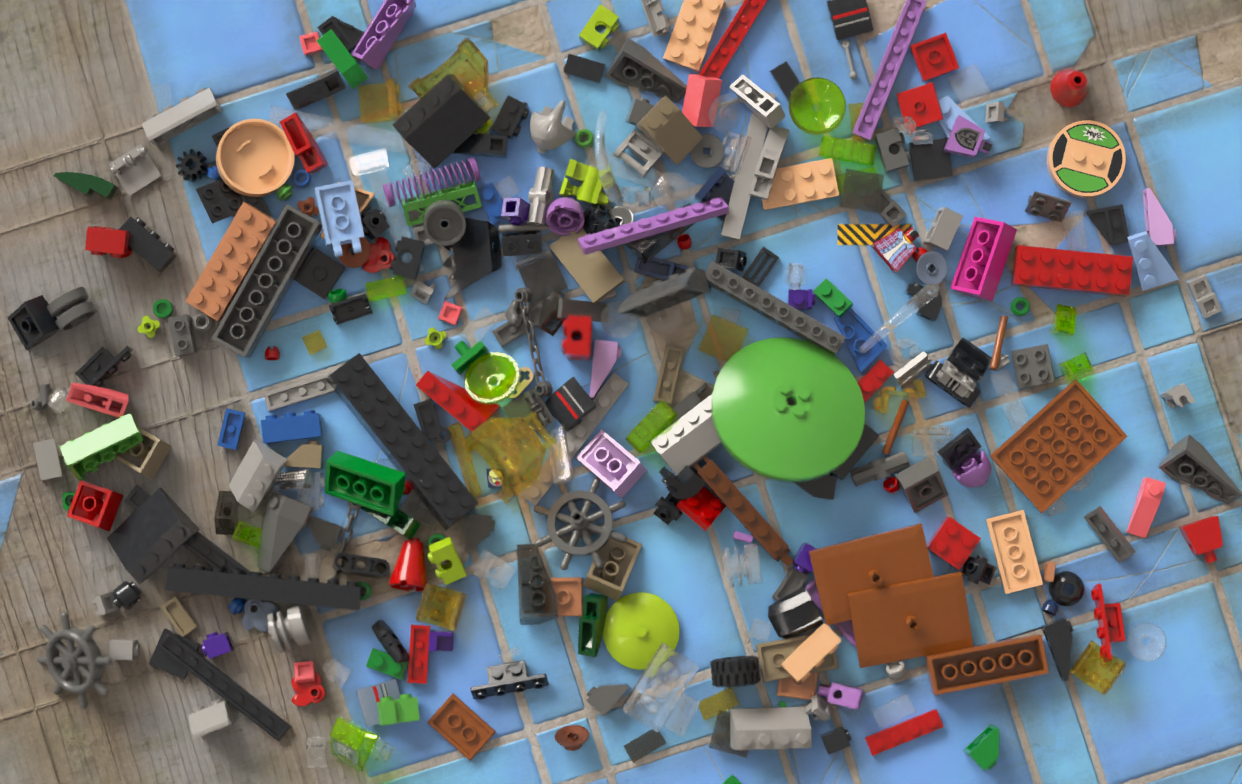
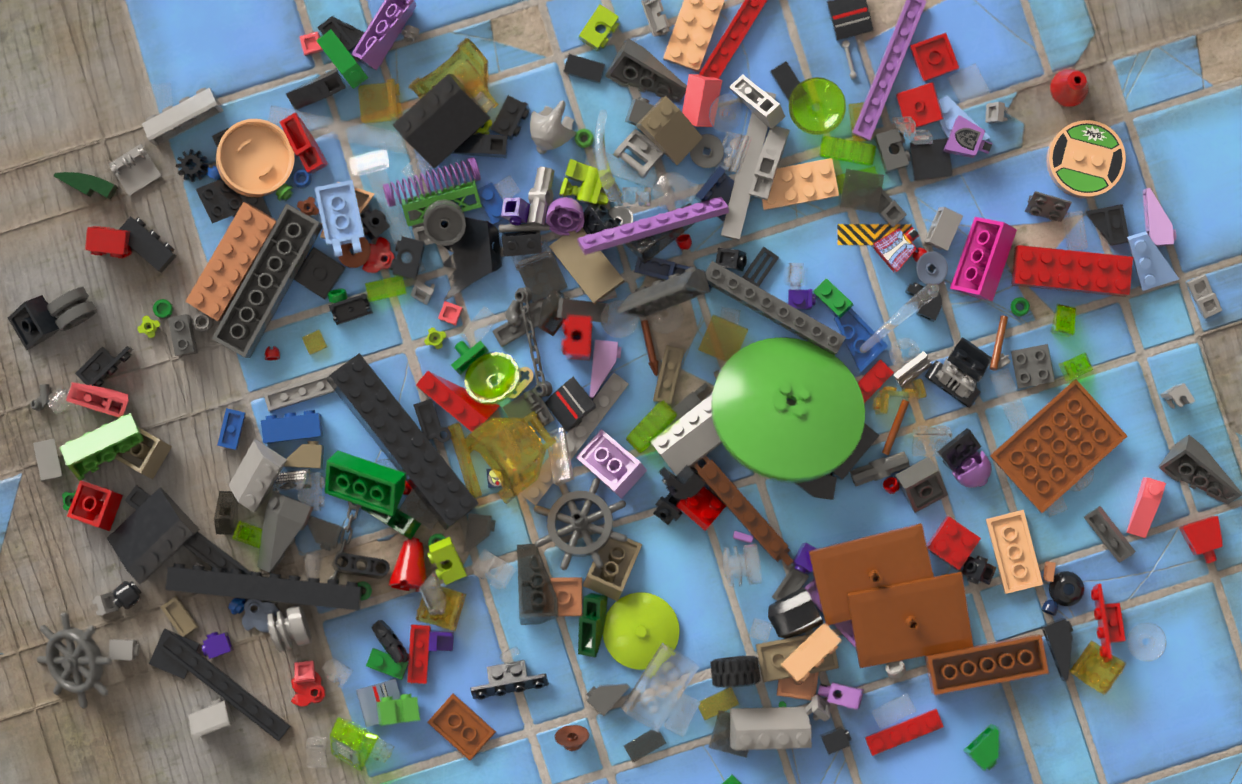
none -> light grey plate [401,25,420,42]
none -> clear slope [420,573,447,615]
none -> copper piece [640,320,659,376]

